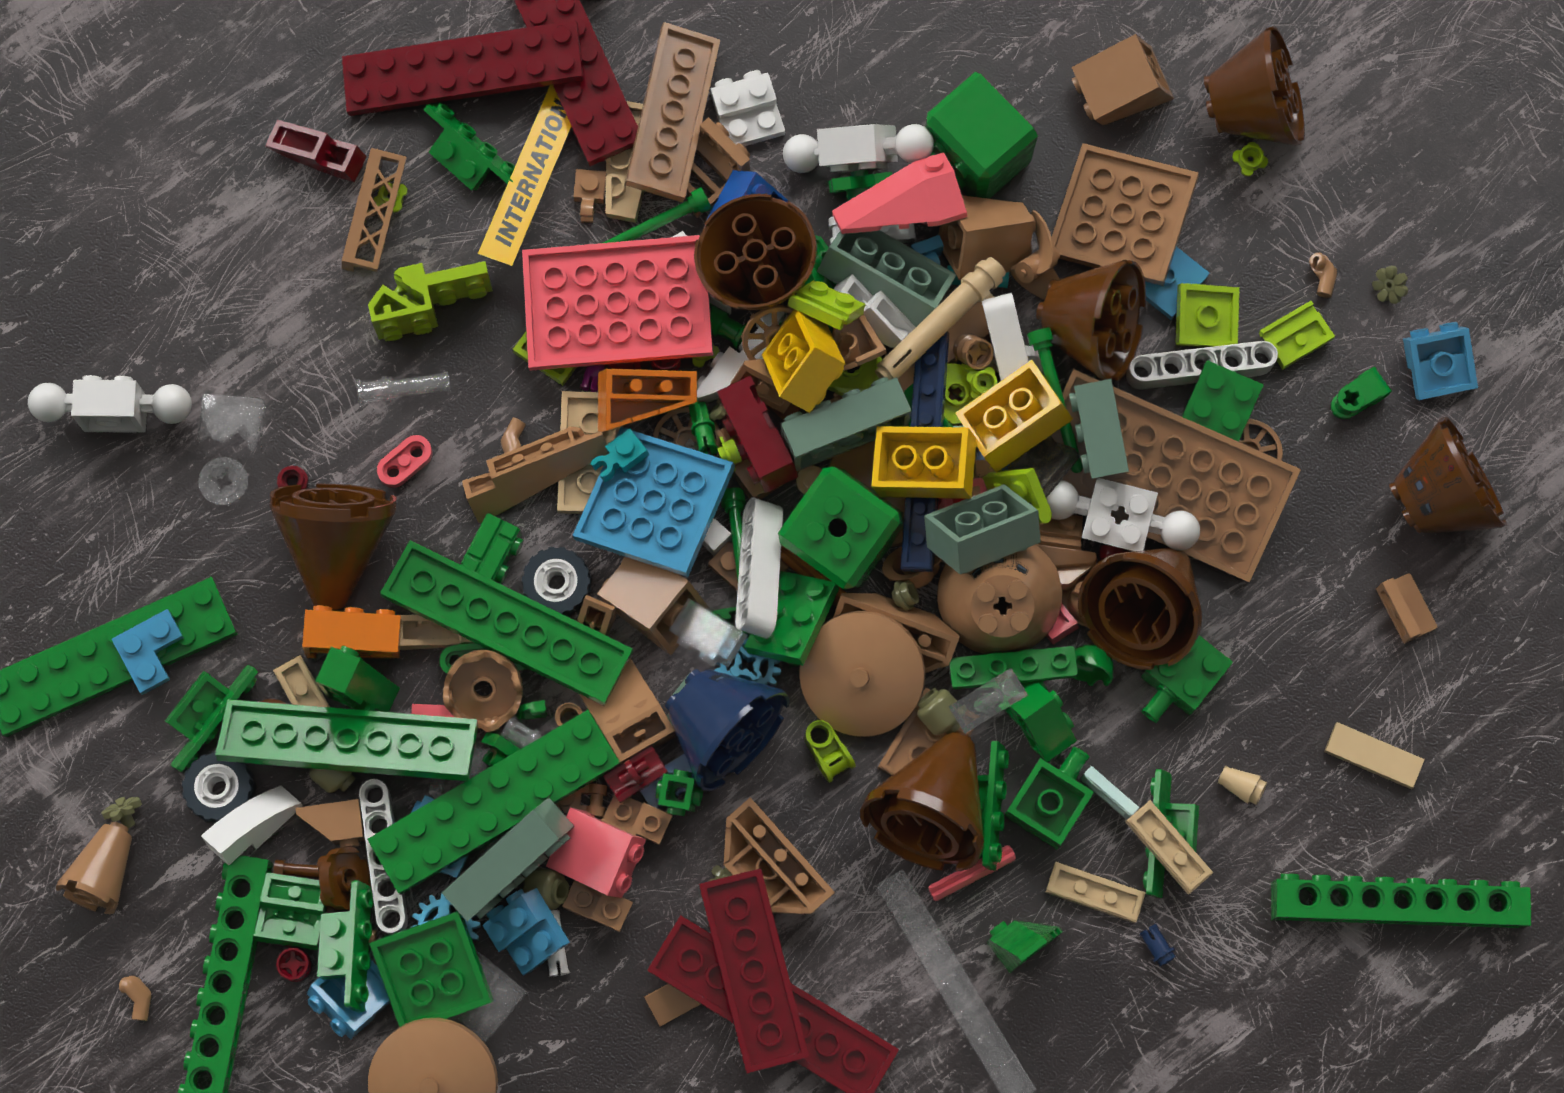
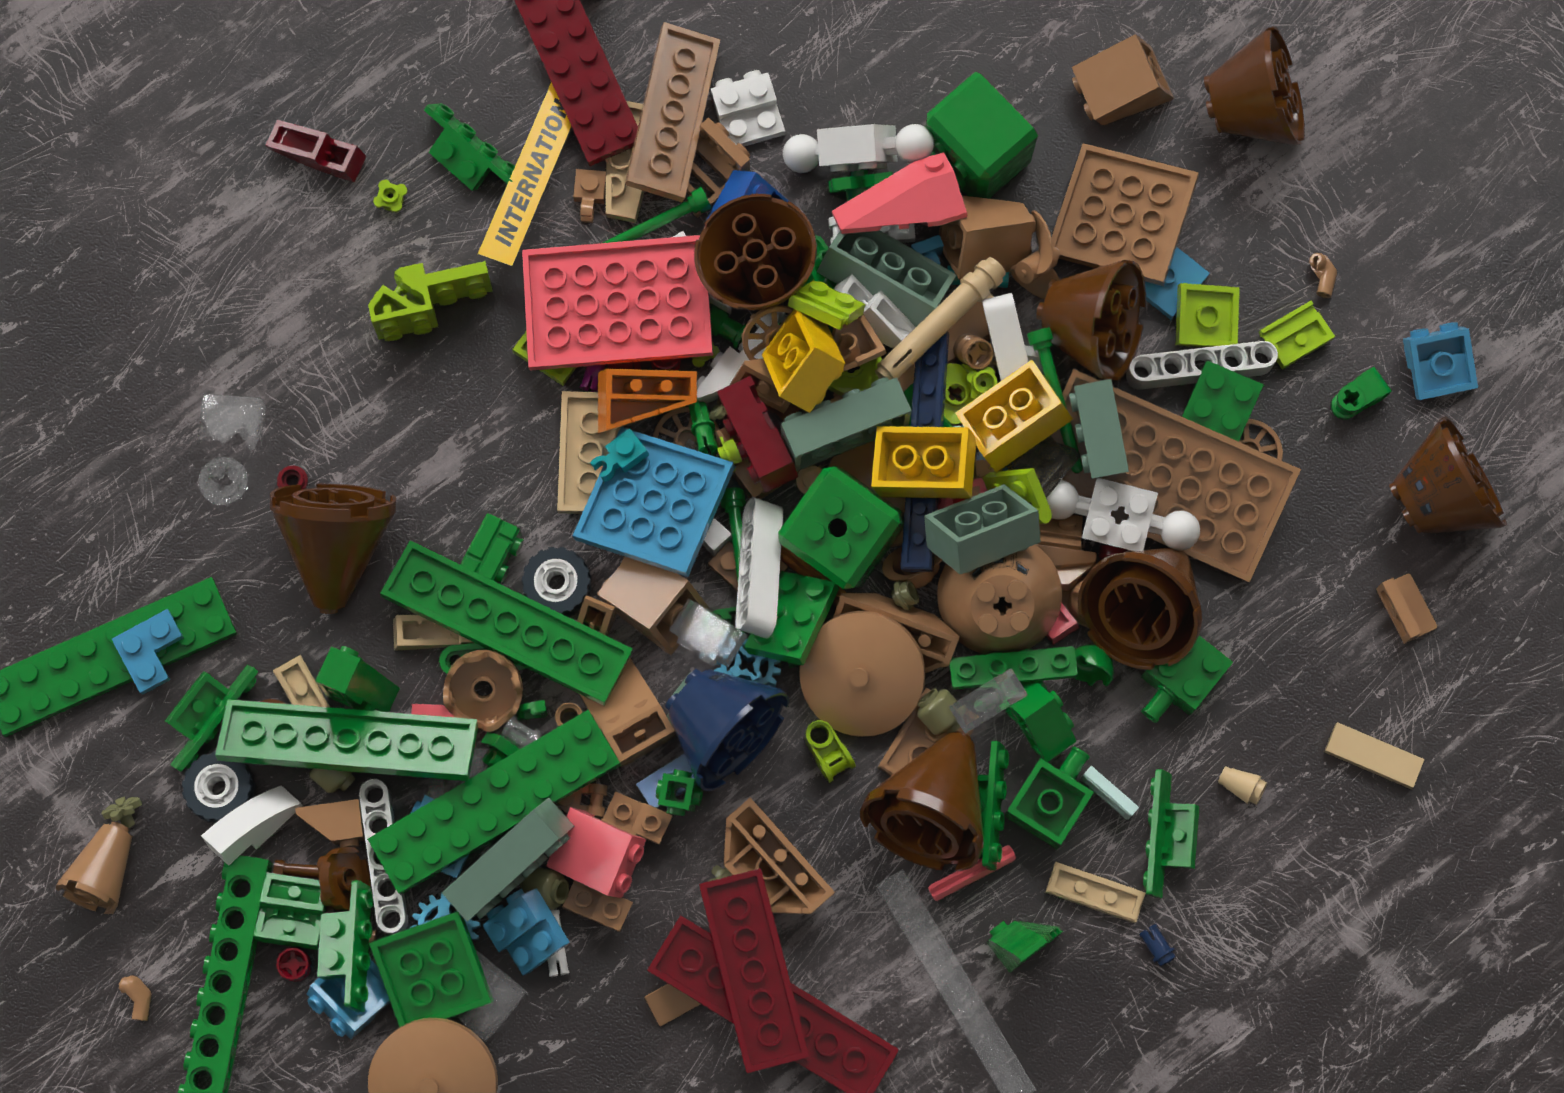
white brick [28,375,192,432] -> none
orange wedge [302,605,402,658] -> none
dark red plate [342,20,584,116] -> none
medium nougat fence [342,148,407,272] -> none
clear pin [356,372,451,406] -> none
coral plate [377,435,432,488] -> none
medium nougat wedge [462,426,609,523] -> none
medium nougat arm [501,417,526,453] -> none
dark red hips [603,745,669,803] -> none
tan tile [1125,800,1213,894] -> none
lime plate [1232,142,1268,176] -> none
green brick [1271,874,1531,929] -> none
olive plant [1372,265,1408,304] -> none

